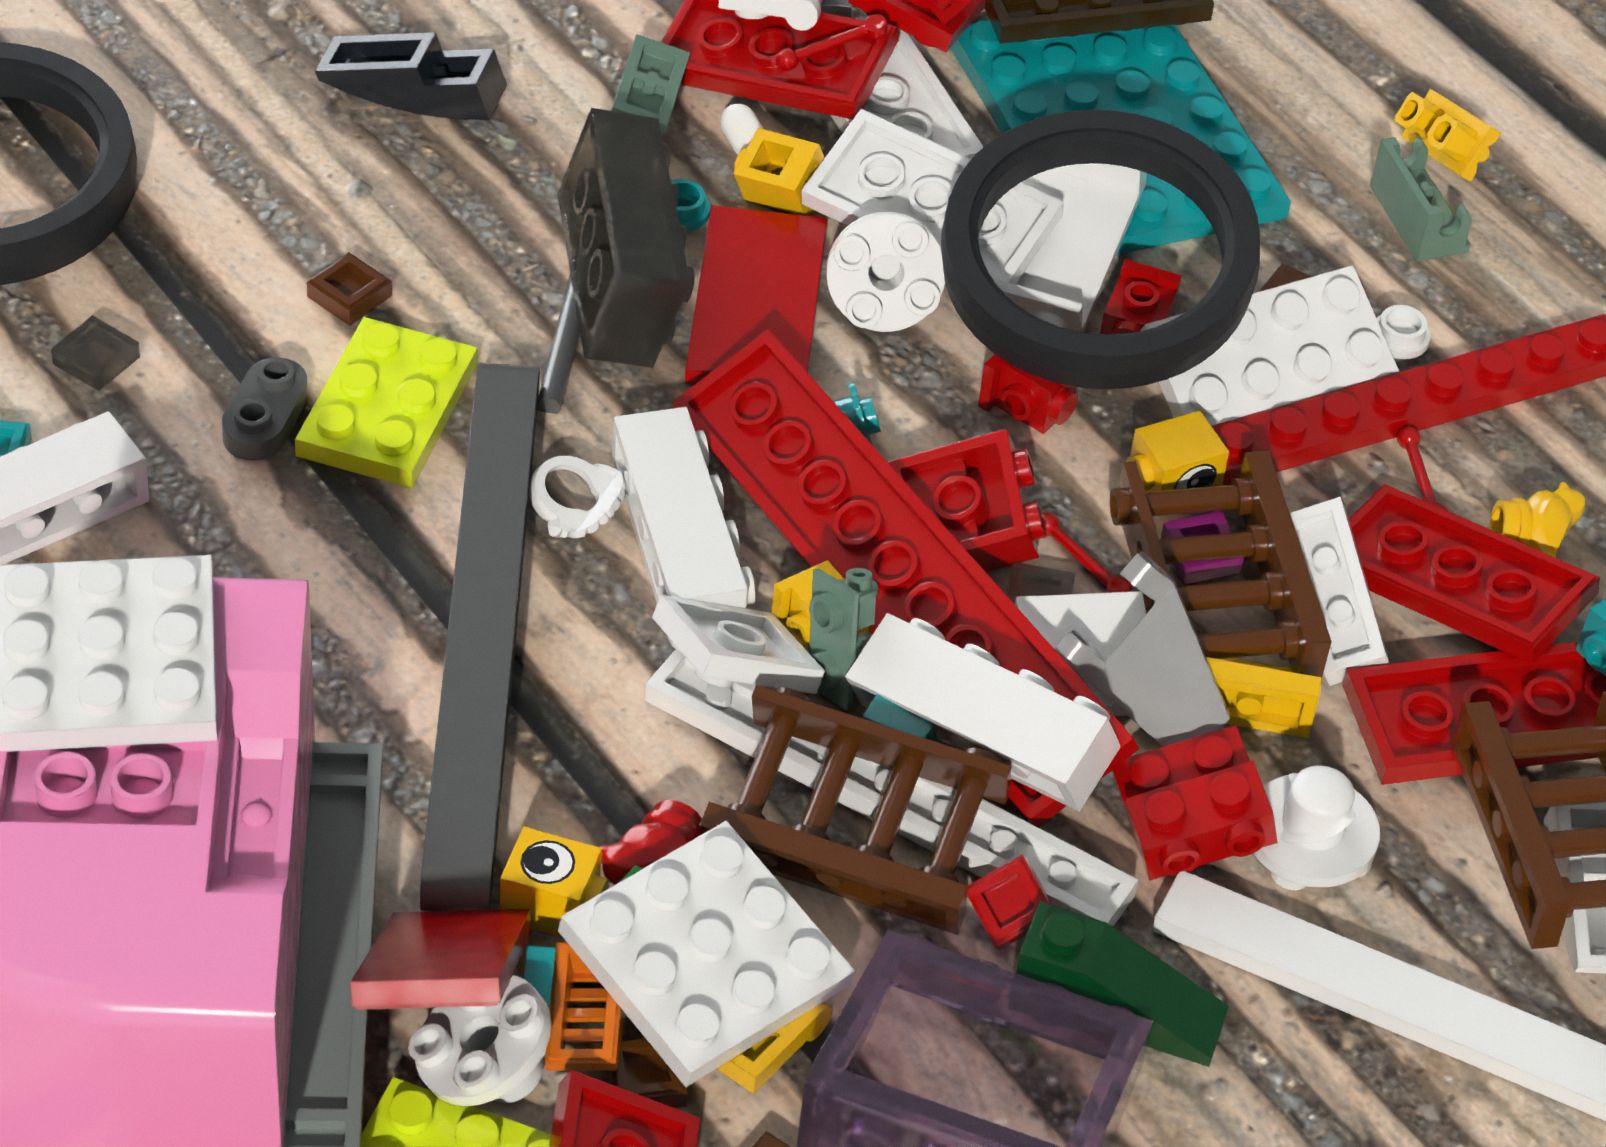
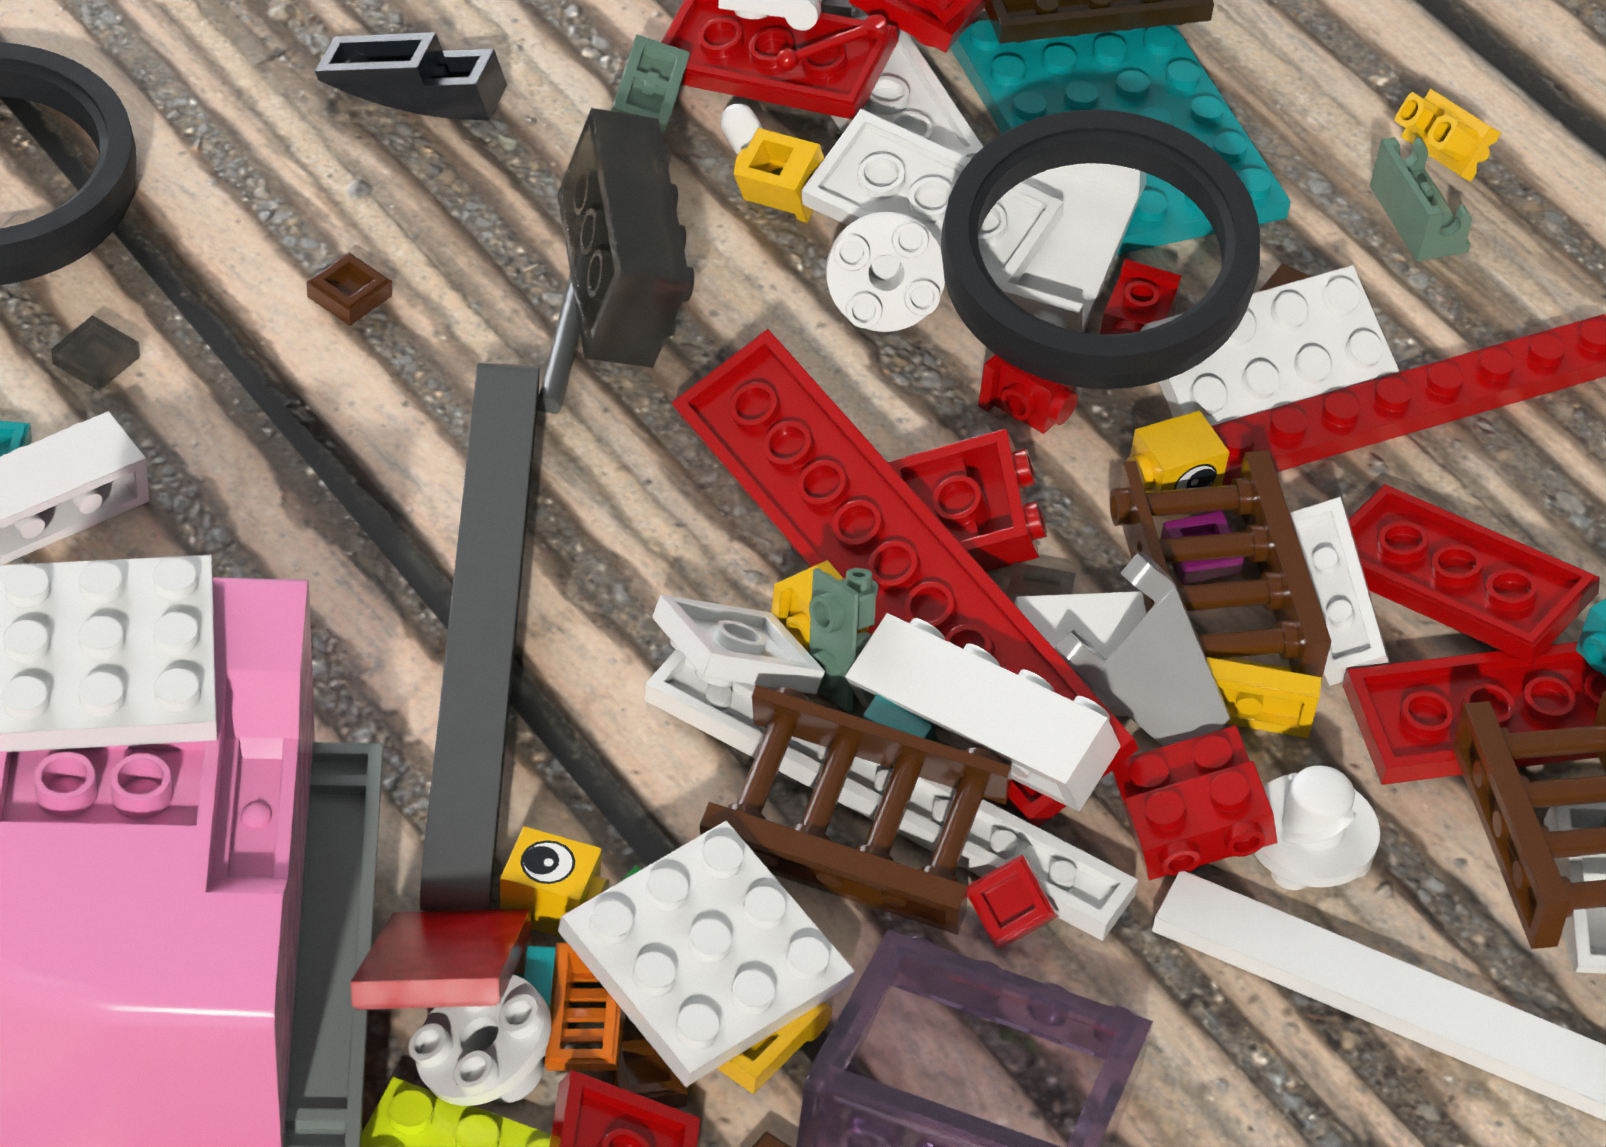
dark grey plate [222,357,308,460] -> none
neon yellow plate [295,317,478,488] -> none
white piece [528,456,626,538] -> none
red animal [598,800,702,885] -> none
white brick [612,407,755,643] -> none
teal plate [652,179,711,232] -> none
red tile [685,205,827,384] -> none
teal plate [834,382,881,444] -> none
dark green slope [1010,901,1229,1067] -> none
red hinge [1042,512,1132,593] -> none
white plate [1376,305,1431,359] -> none
red hinge [1397,426,1448,511] -> none
yellow animal [1489,482,1585,558] -> none

